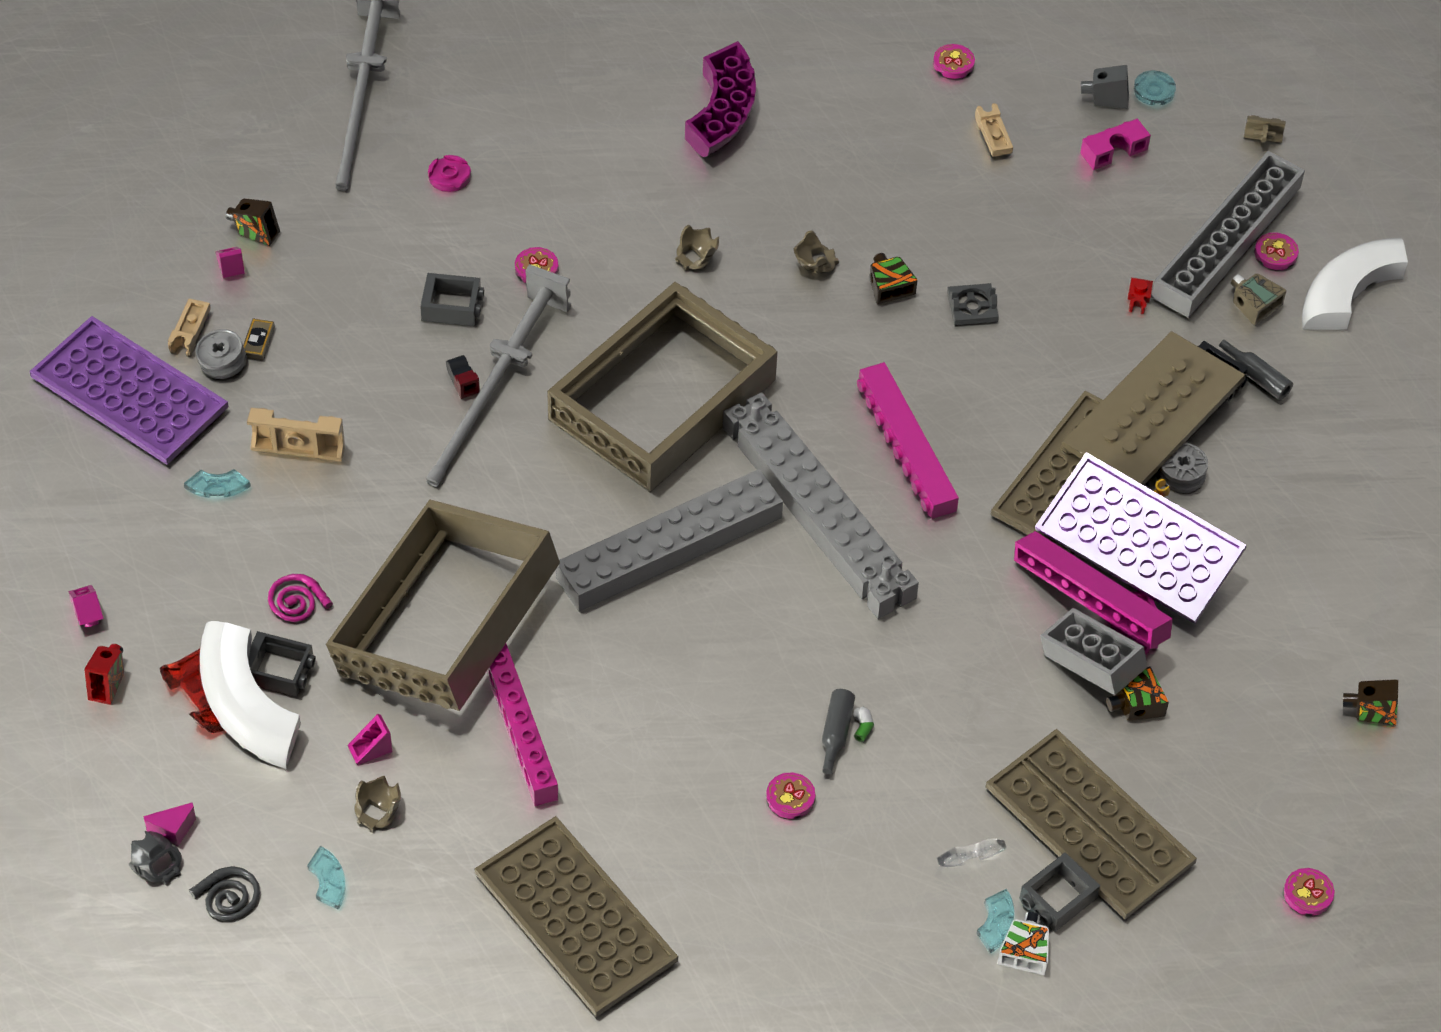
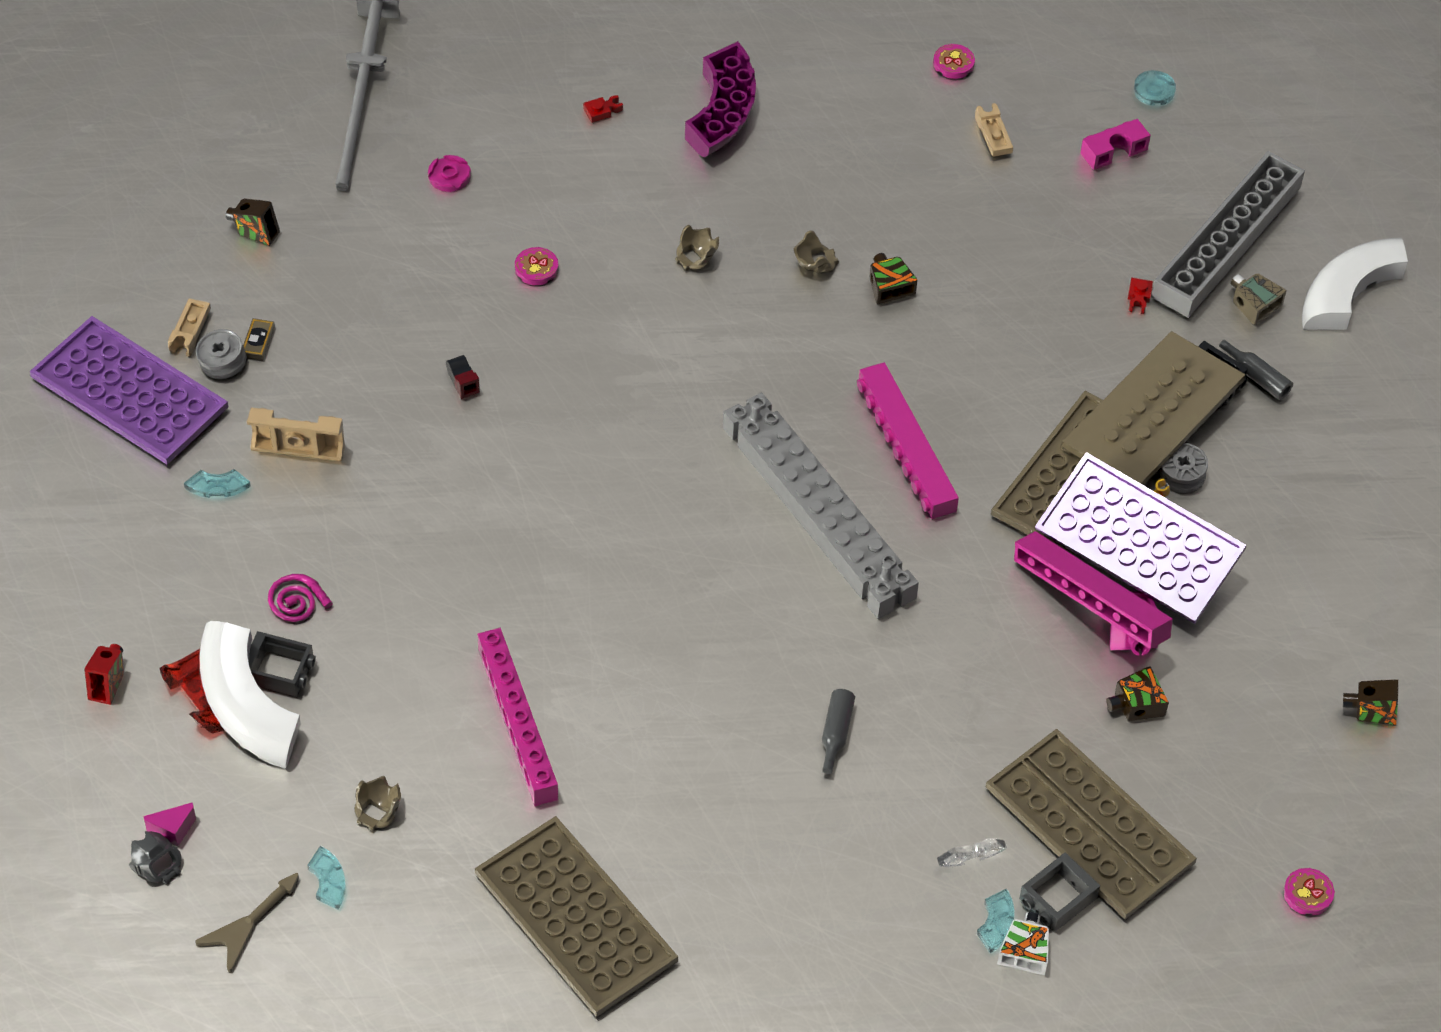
dark pink slope [68,585,104,627] -> none
dark grey piece [189,866,260,920] -> none
dark pink slope [215,247,245,278] -> none
dark tan door [326,499,560,711] -> none
dark pink slope [348,714,392,764] -> none
dark grey window [420,273,484,326] -> none
light grey piece [426,264,571,487] -> none
dark tan door [547,282,778,492] -> none
light grey brick [556,469,783,612] -> none
tile [766,772,816,819] -> none
arm [853,707,874,742] -> none
dark grey piece [947,283,999,325] -> none
light grey brick [1040,608,1147,695] -> none
dark grey torso [1081,65,1129,108] -> none
dark tan hips [1244,115,1286,143] -> none
tile [1254,233,1299,270] -> none
none -> dark tan piece [195,873,299,972]
none -> red plate [583,95,623,123]

